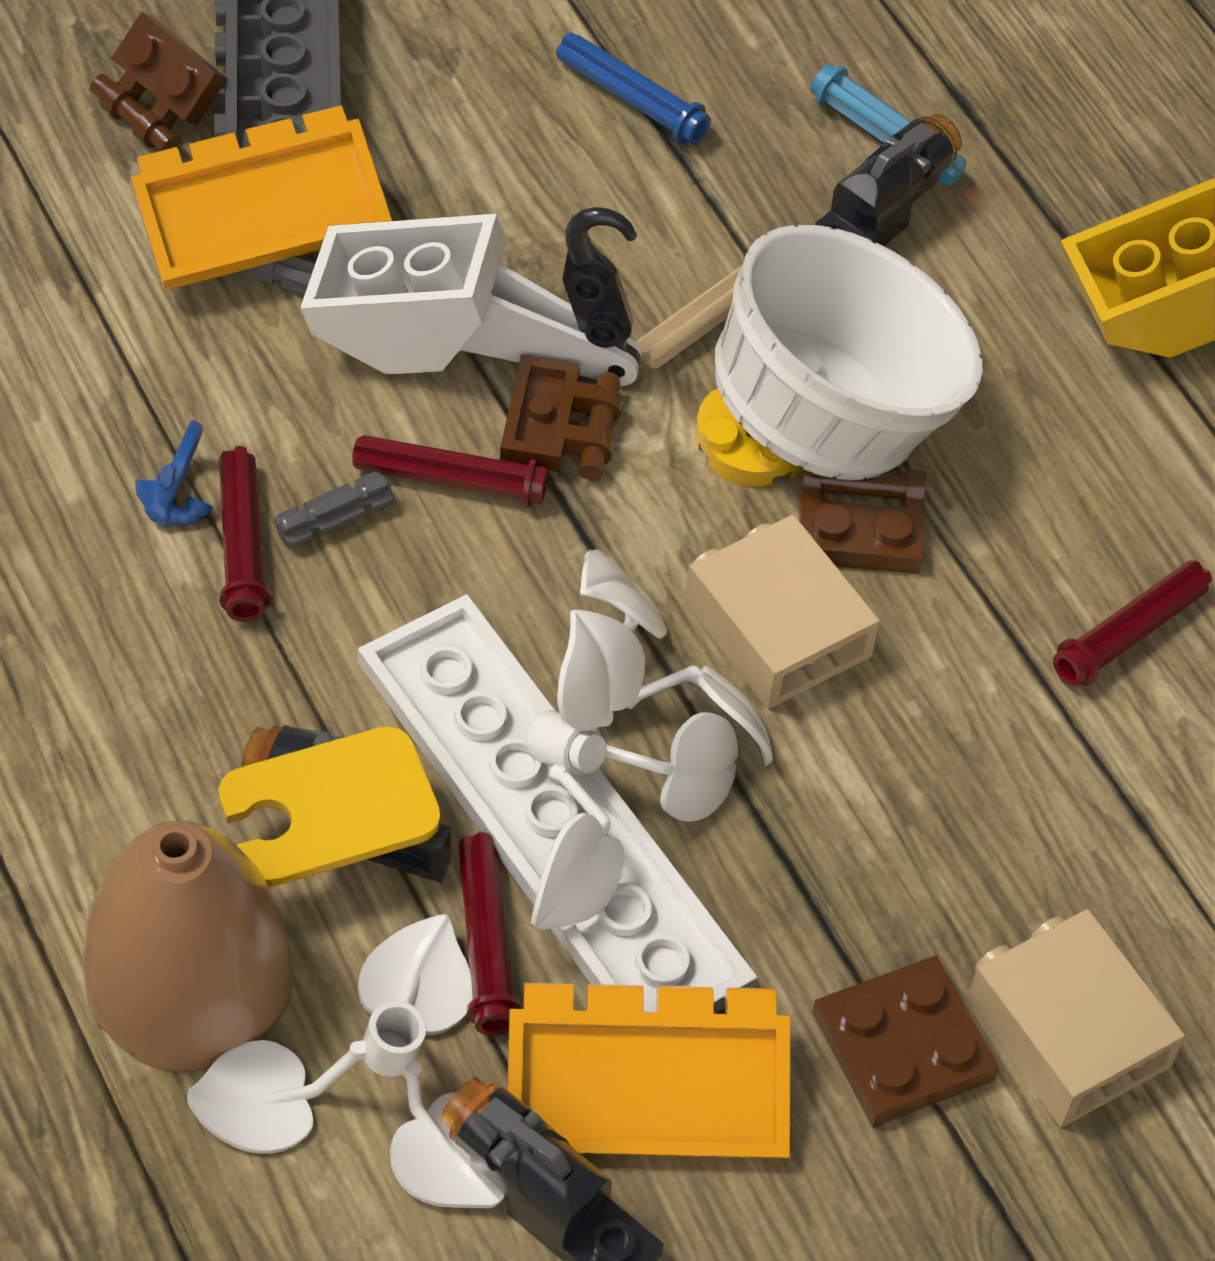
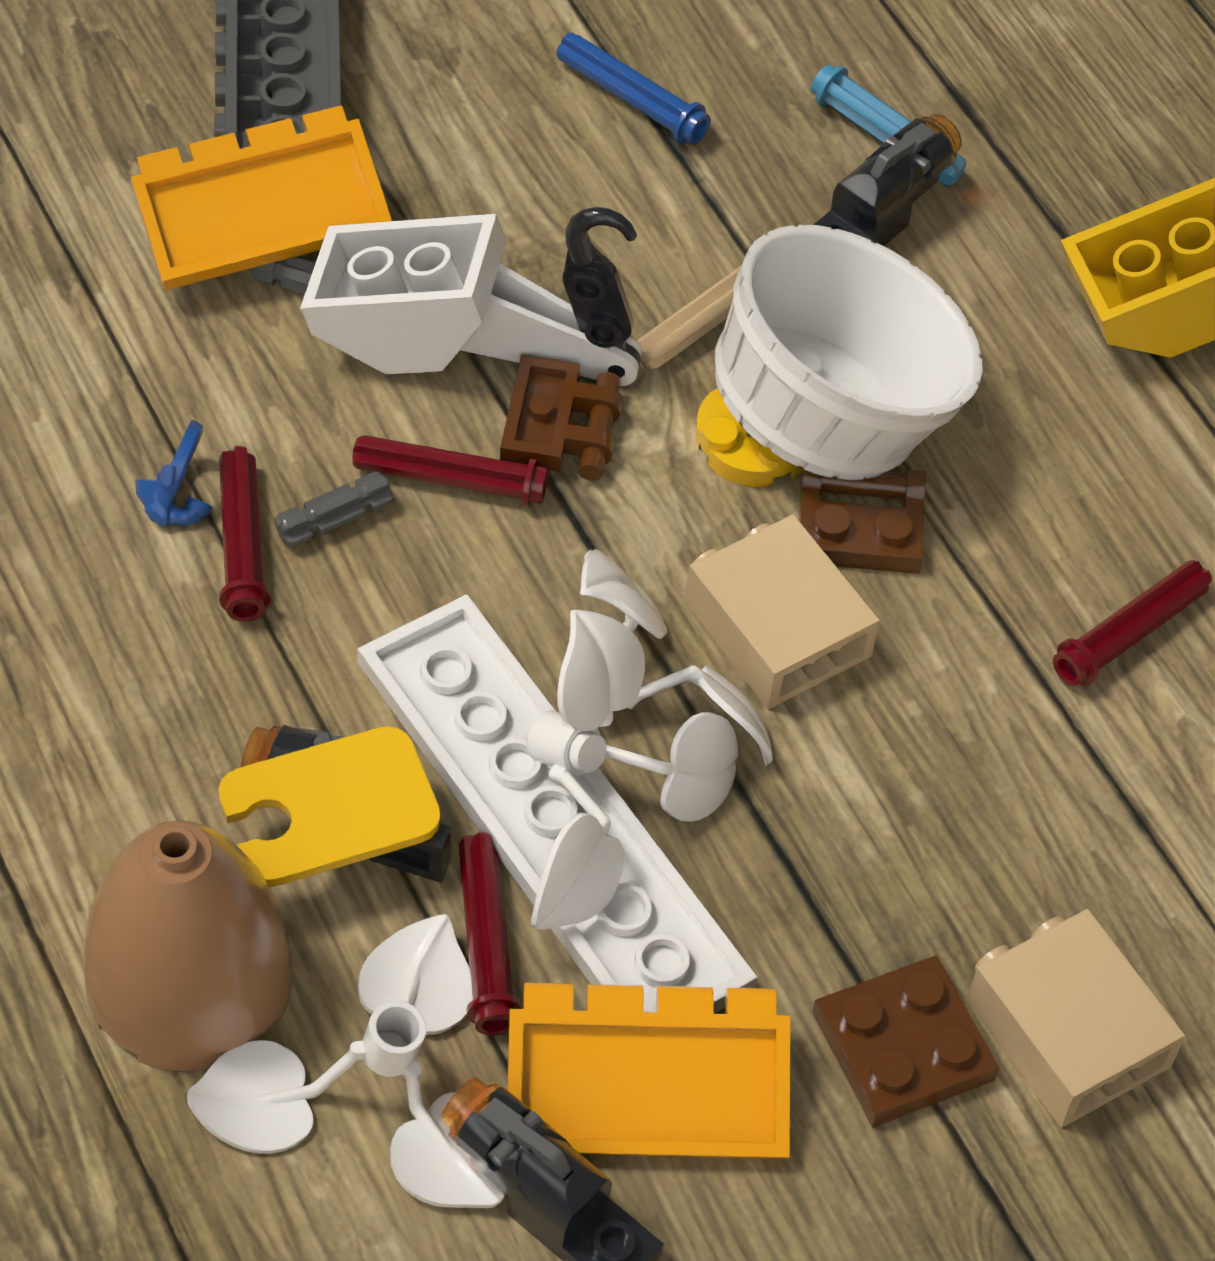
reddish brown plate [90,12,228,151] -> none

